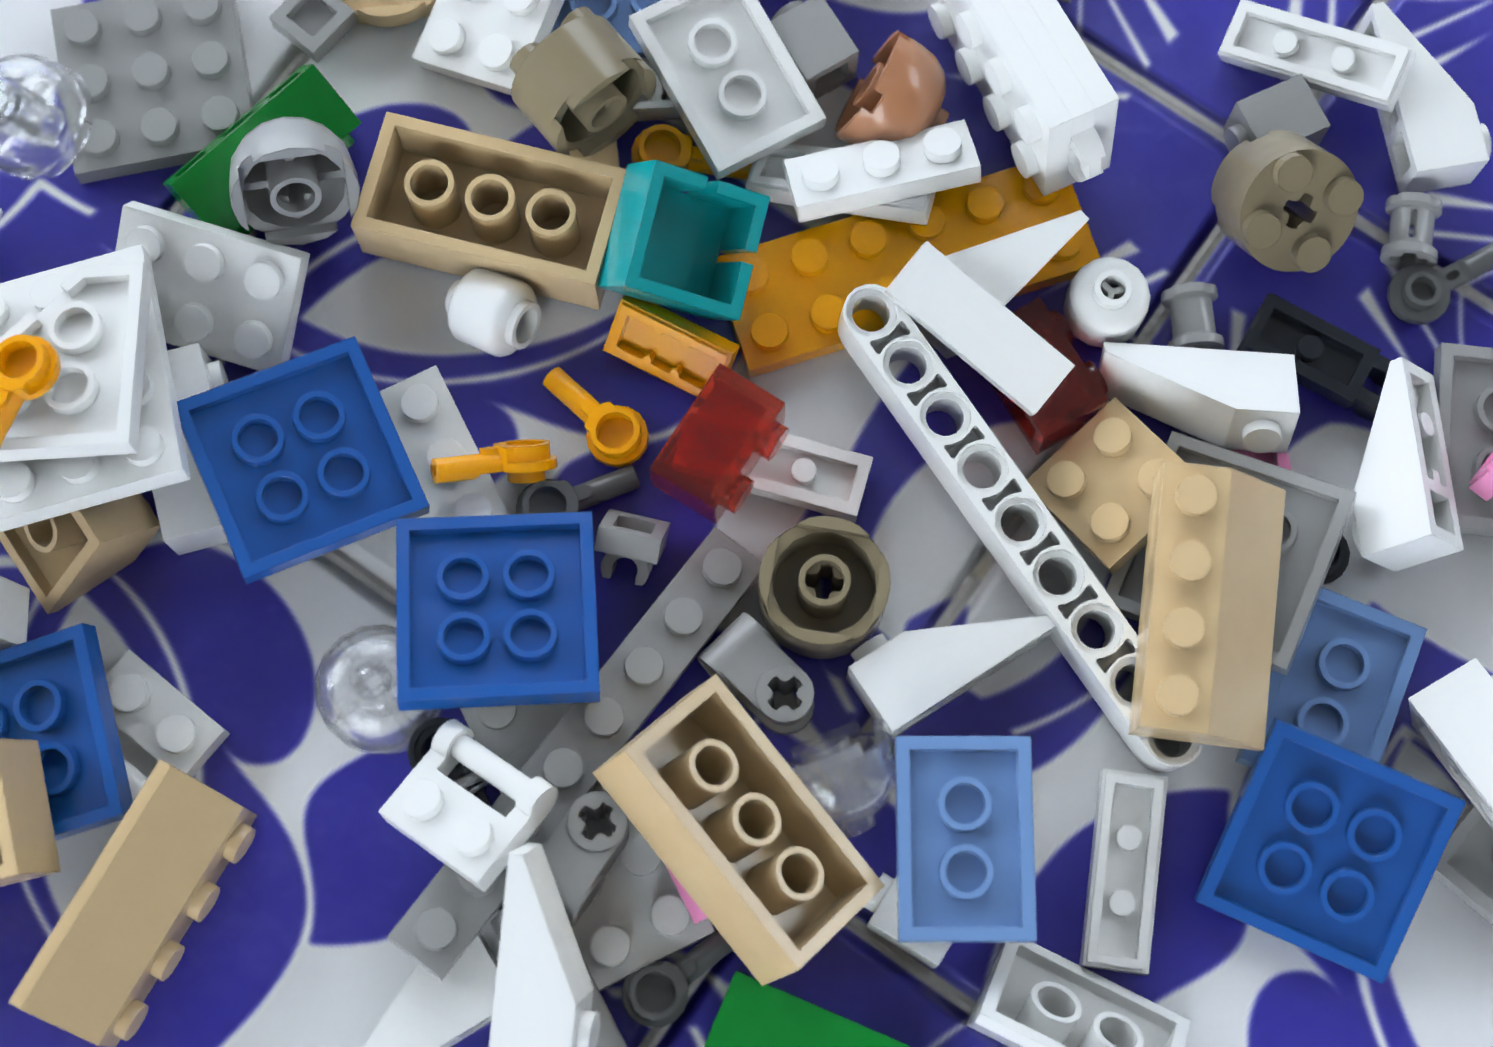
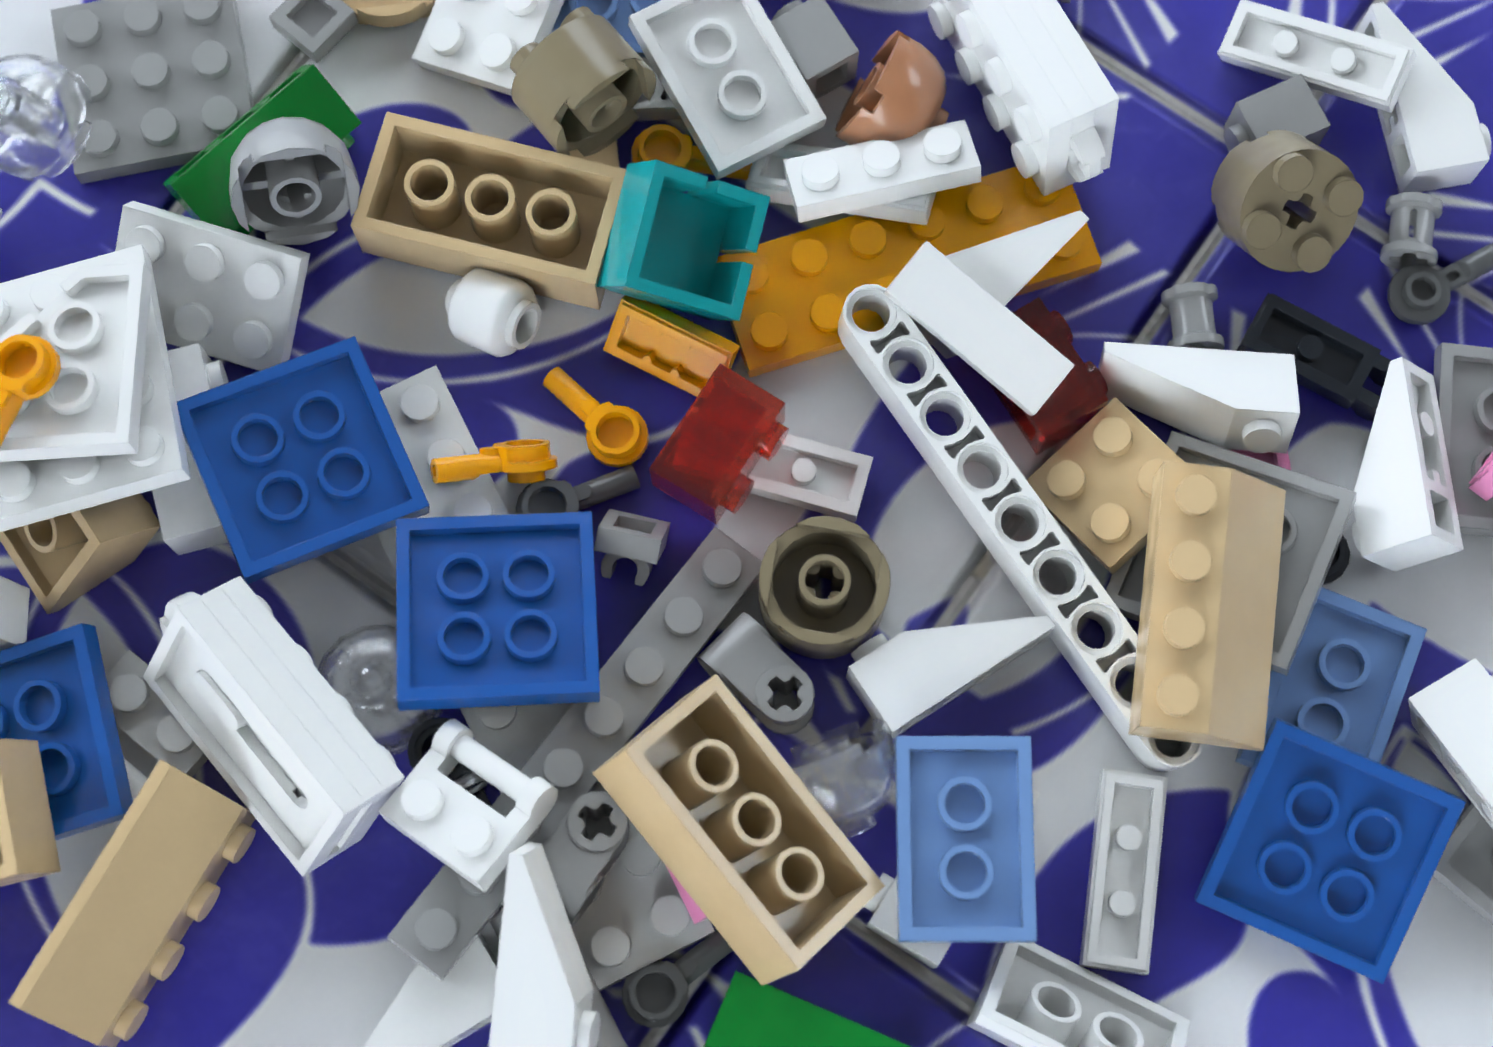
white head [1063,257,1151,348] -> none
none -> white piece [143,576,405,877]

